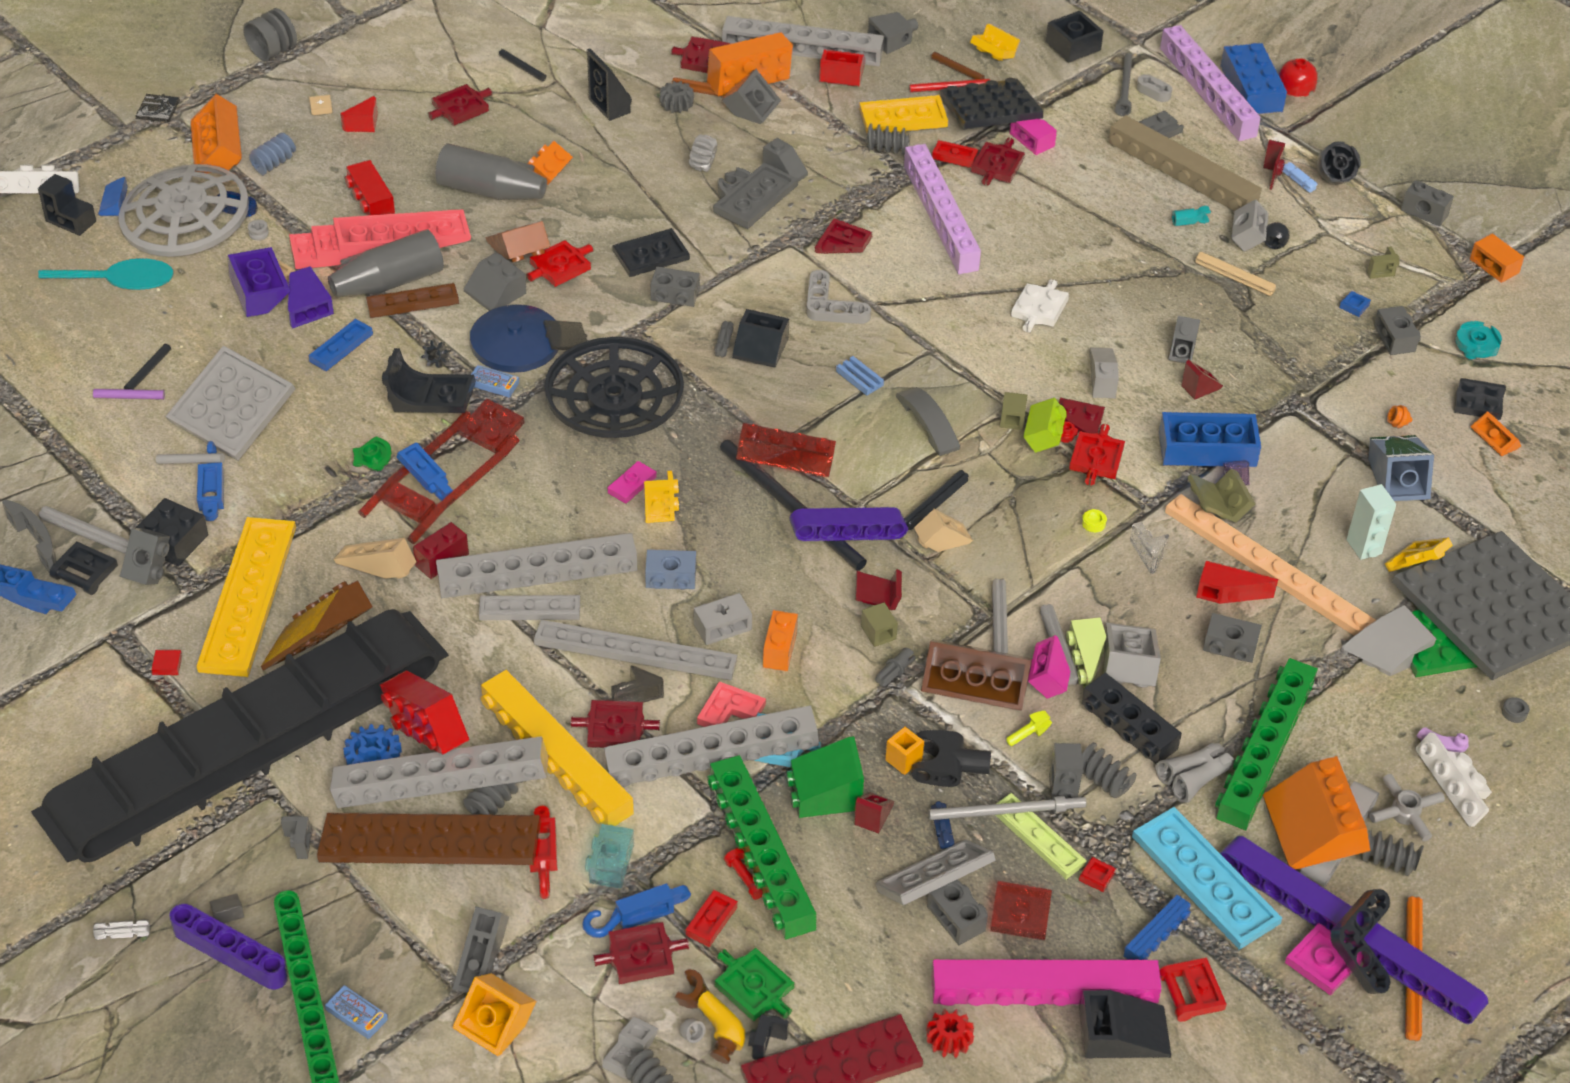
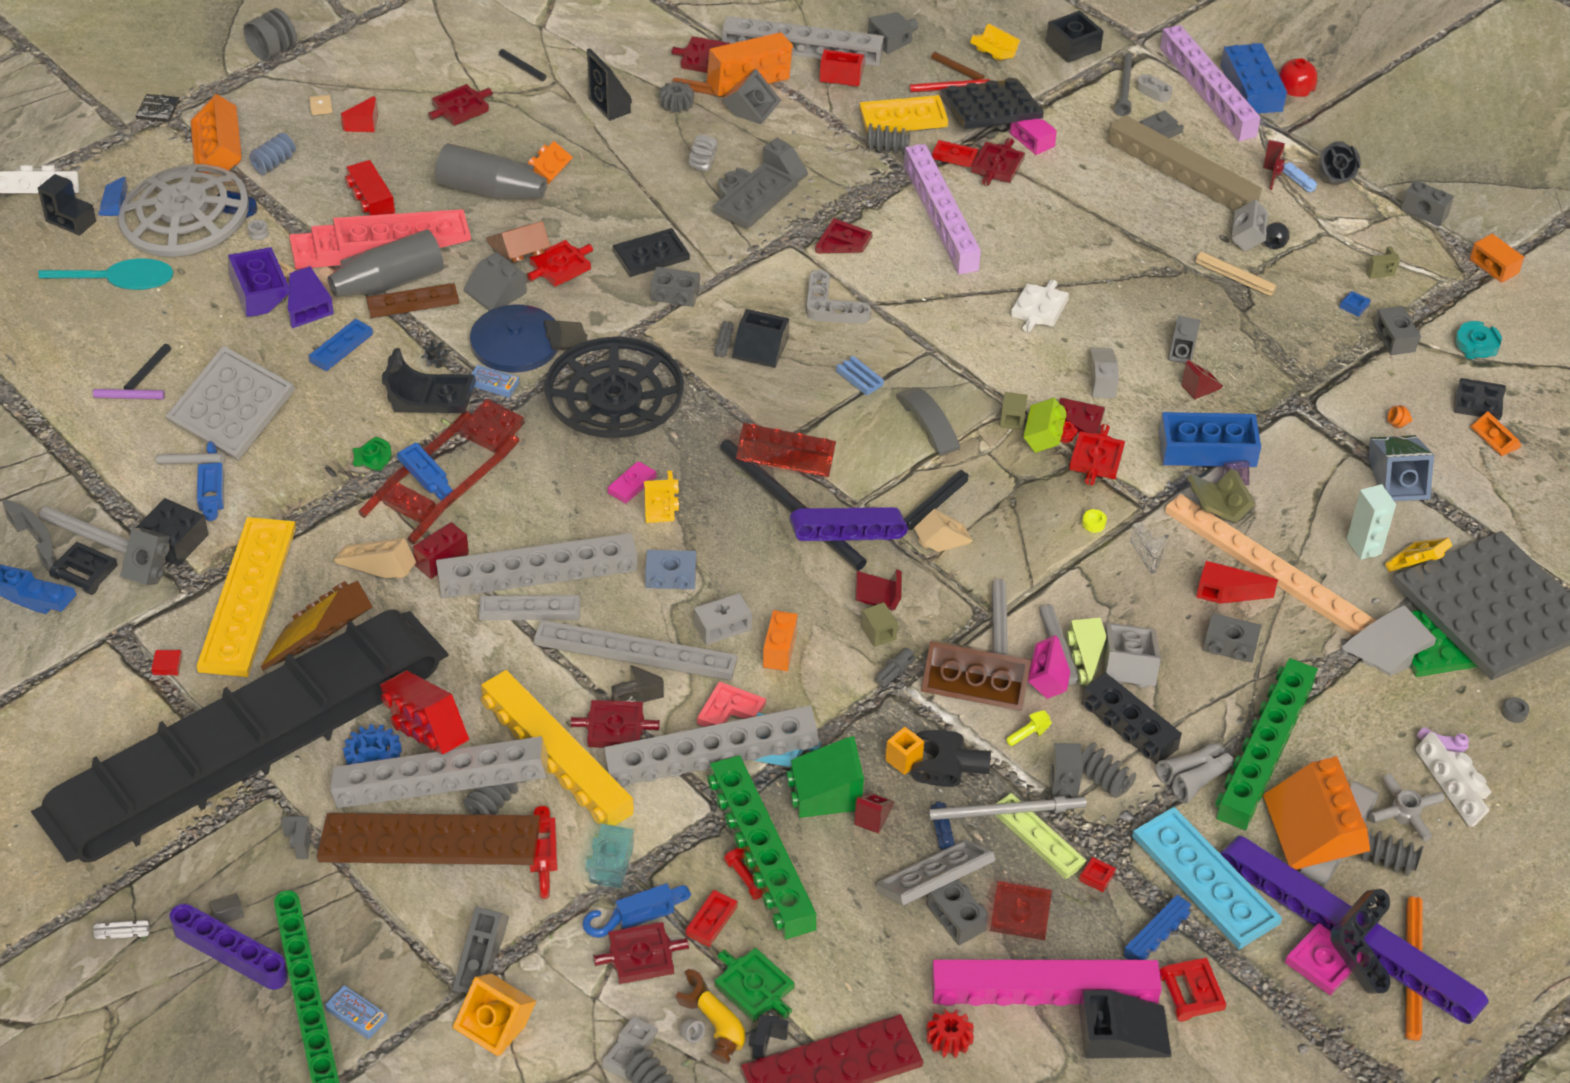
teal bar [1172,206,1211,226] -> none

